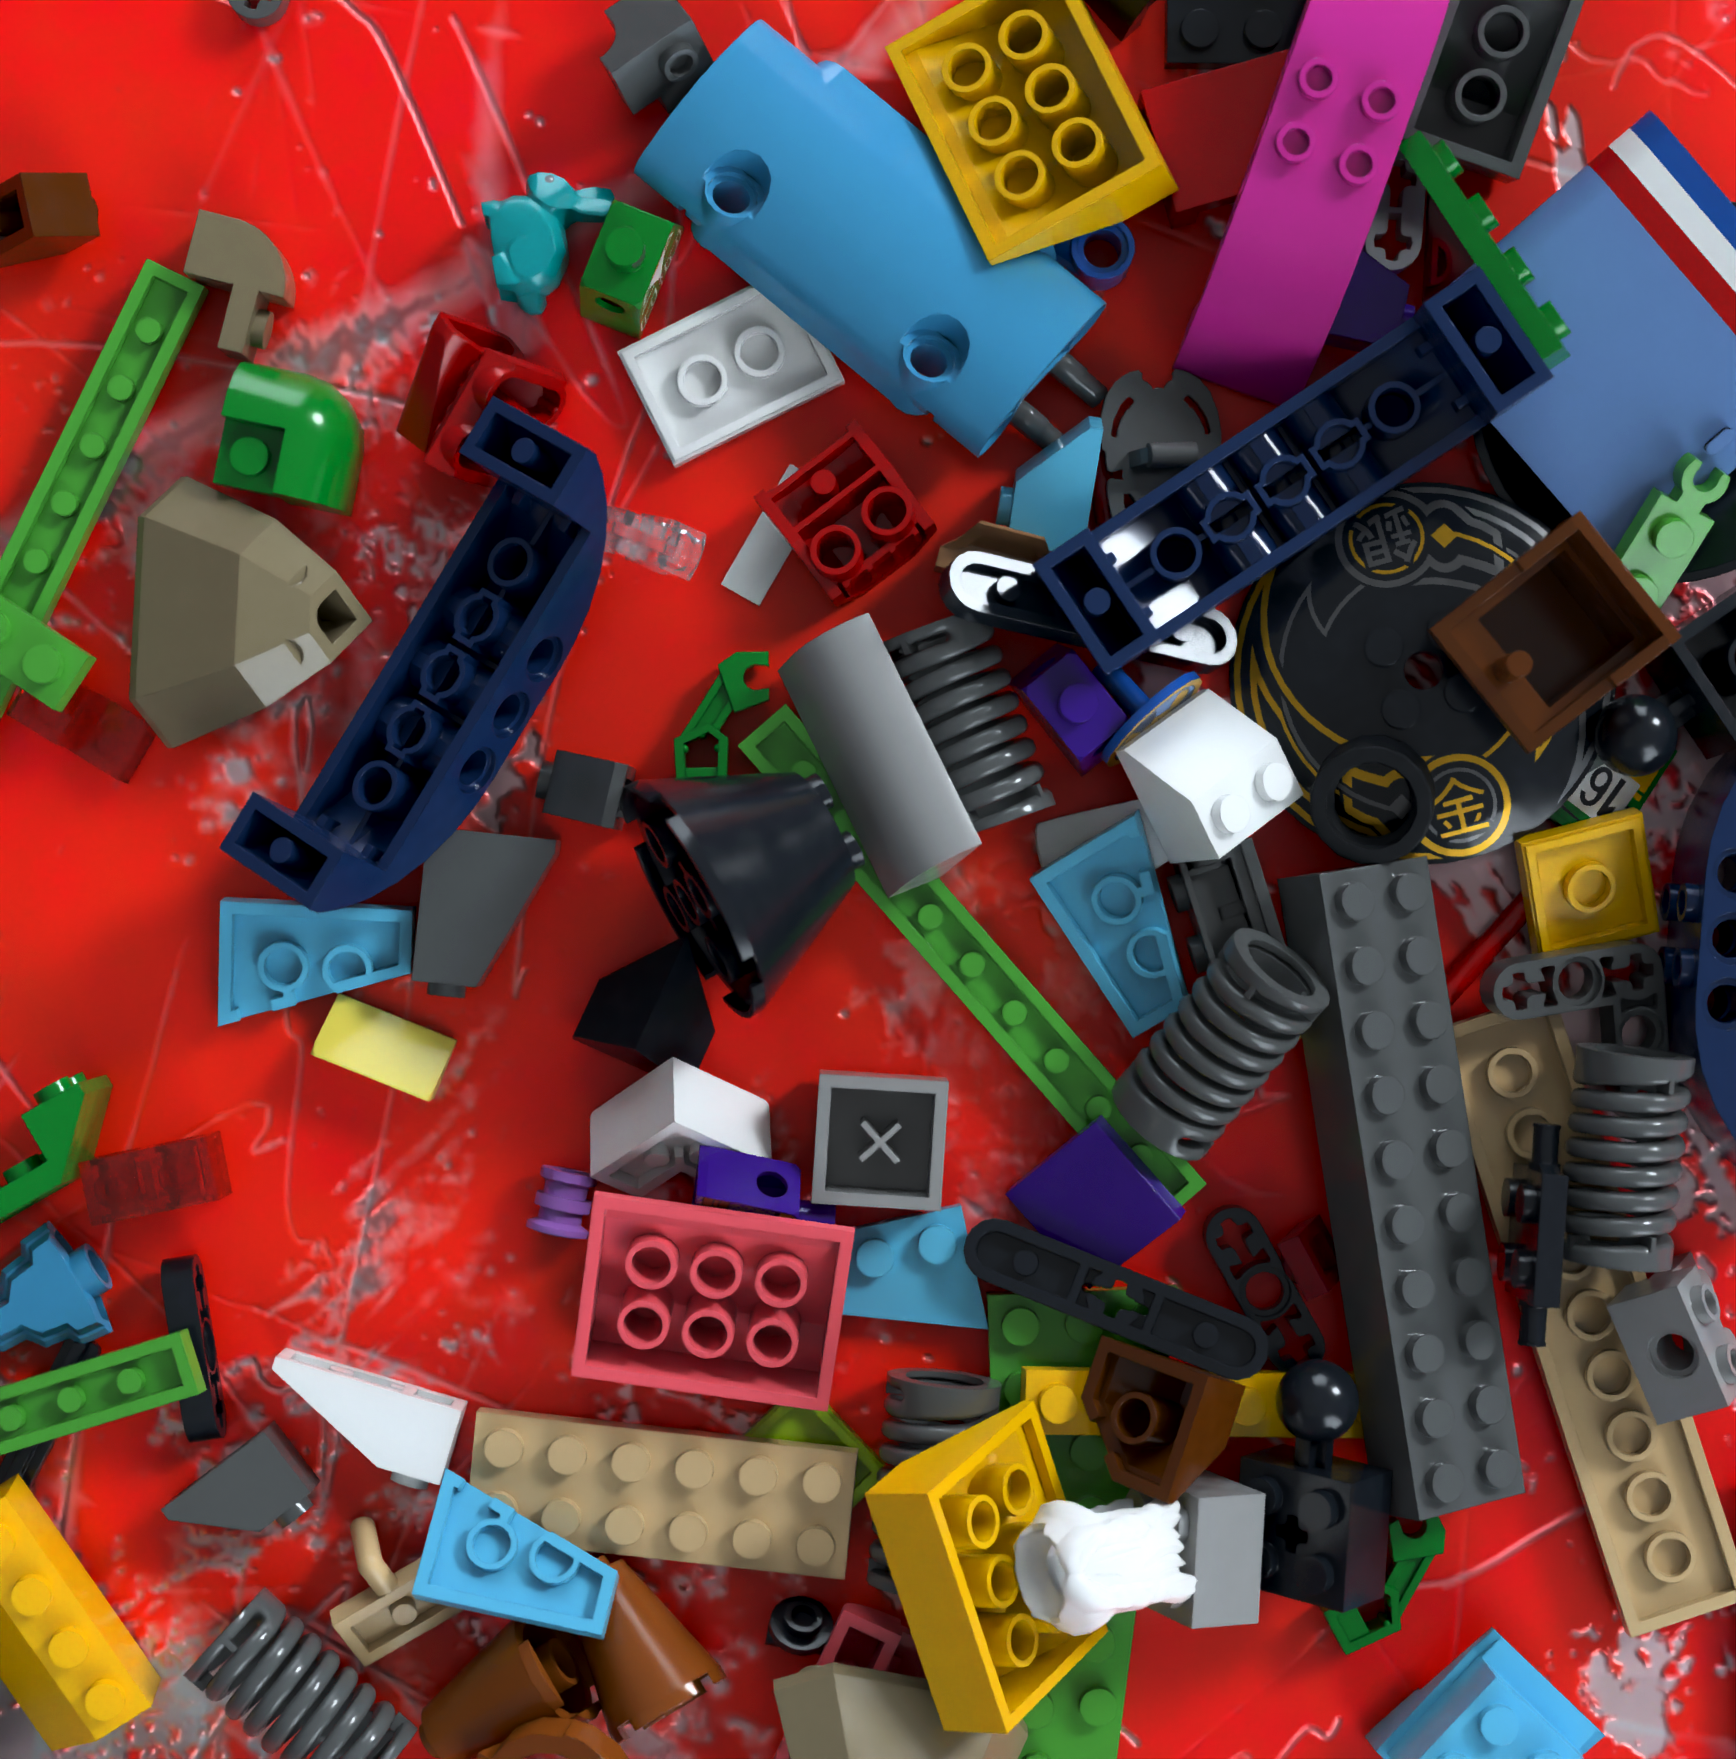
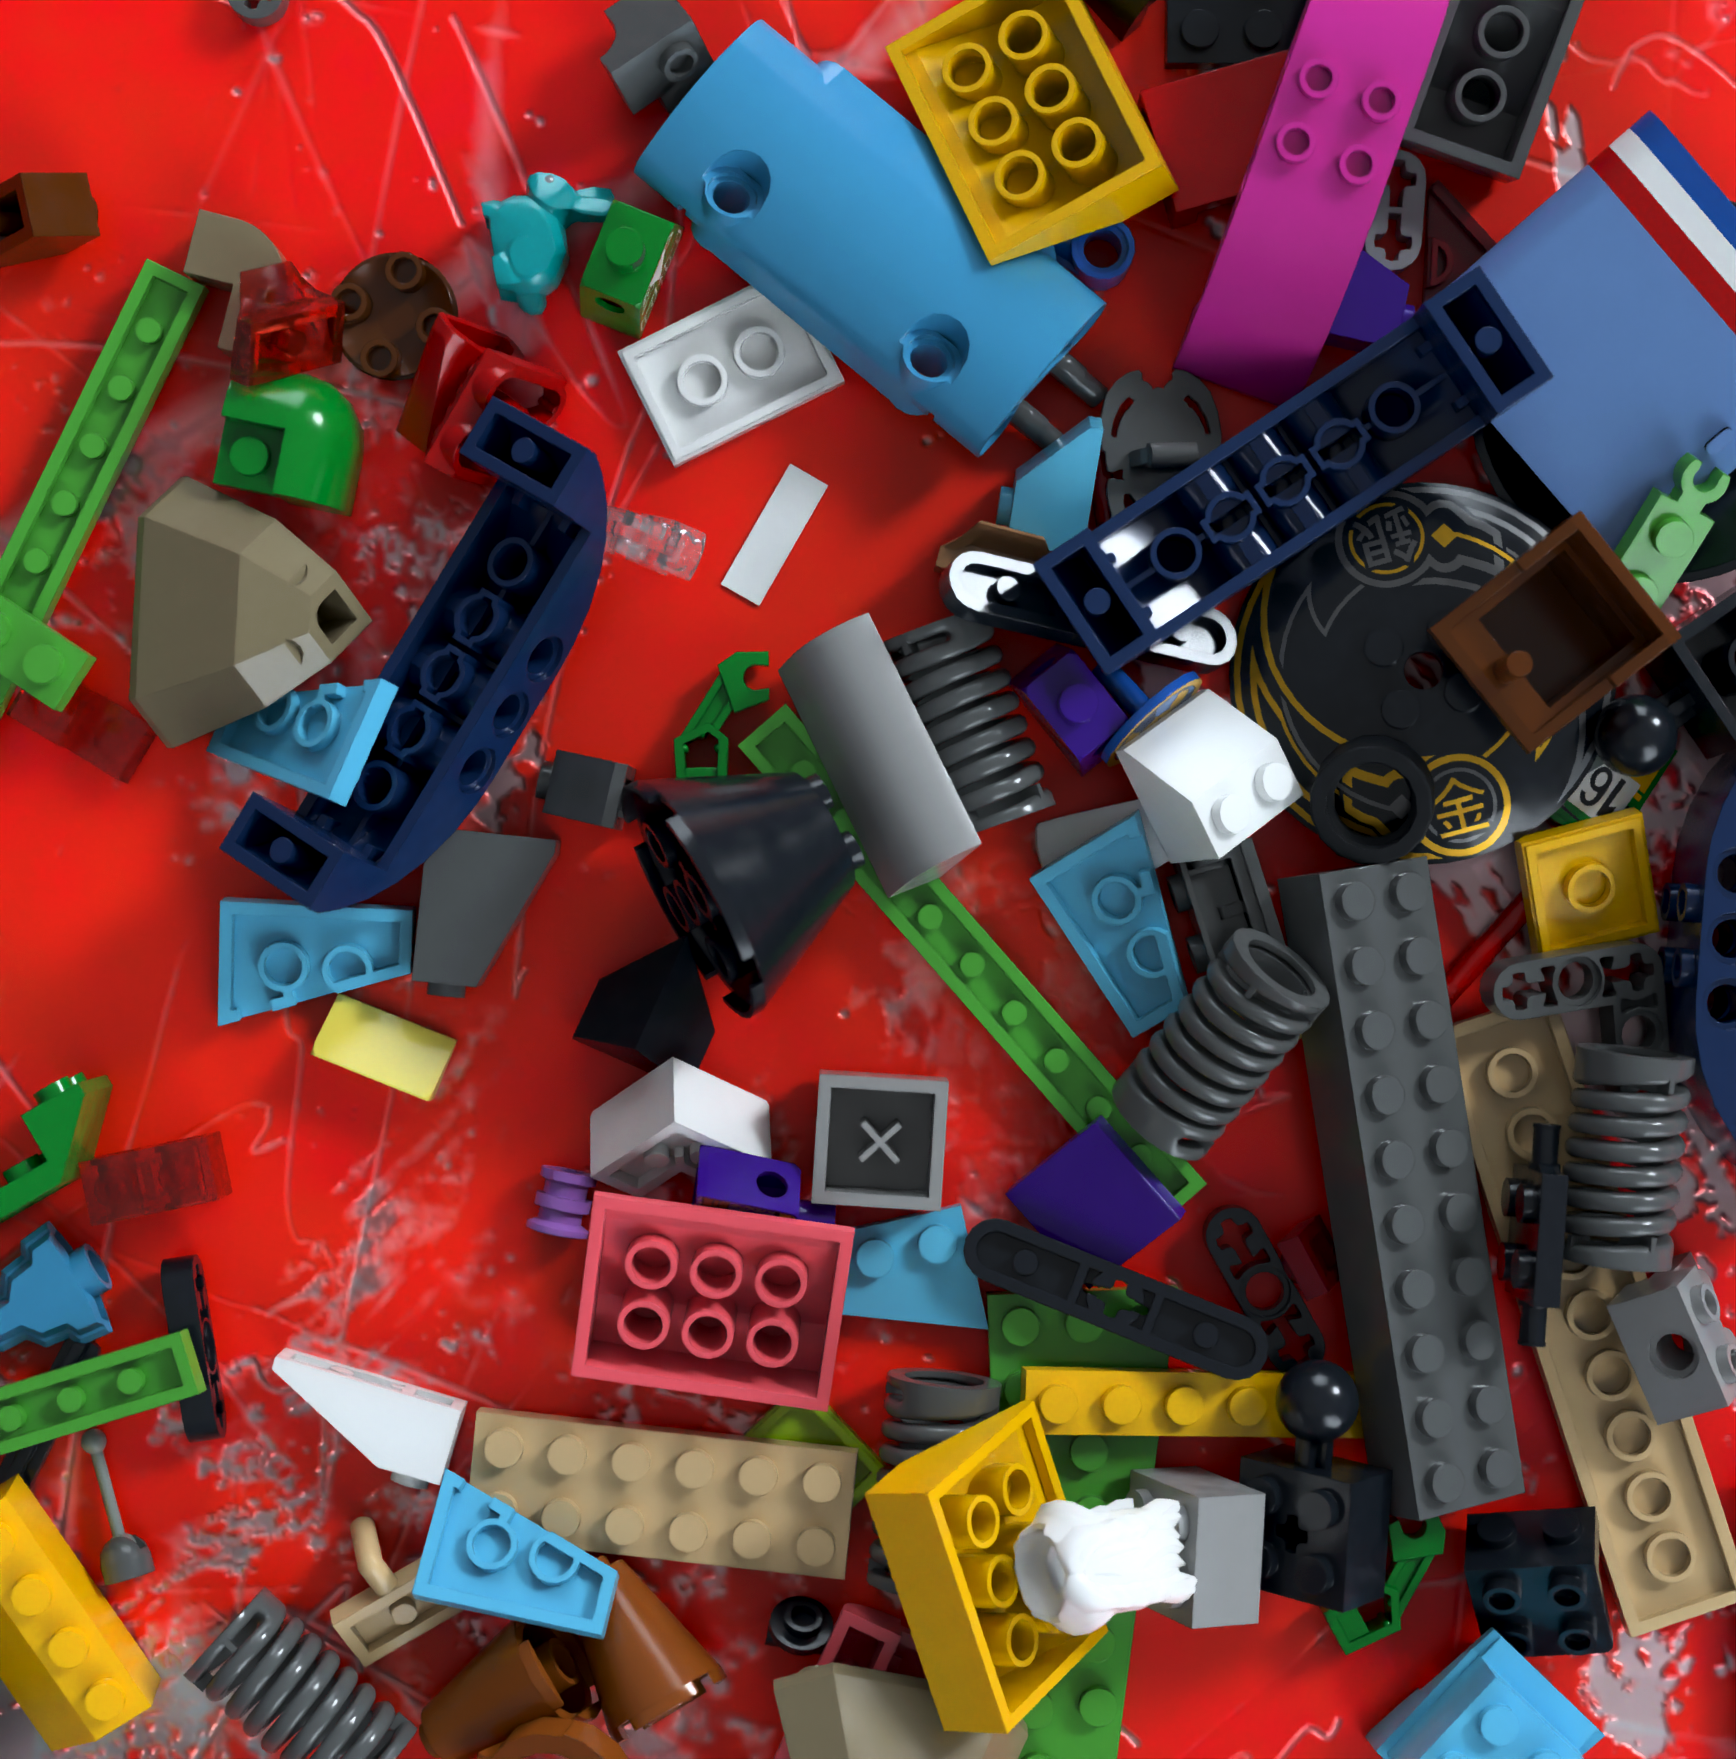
dark grey slope [161,1421,320,1532] -> none
red slope [753,419,937,607] -> none
reddish brown slope [1081,1336,1246,1504] -> none
green plate [1399,130,1571,370] -> none
none -> hinge [81,1429,156,1586]
none -> medium azure wing [206,678,399,807]
none -> clear red slope [230,261,345,387]
none -> reddish brown dish [330,251,458,381]
none -> black bracket [1464,1506,1613,1657]

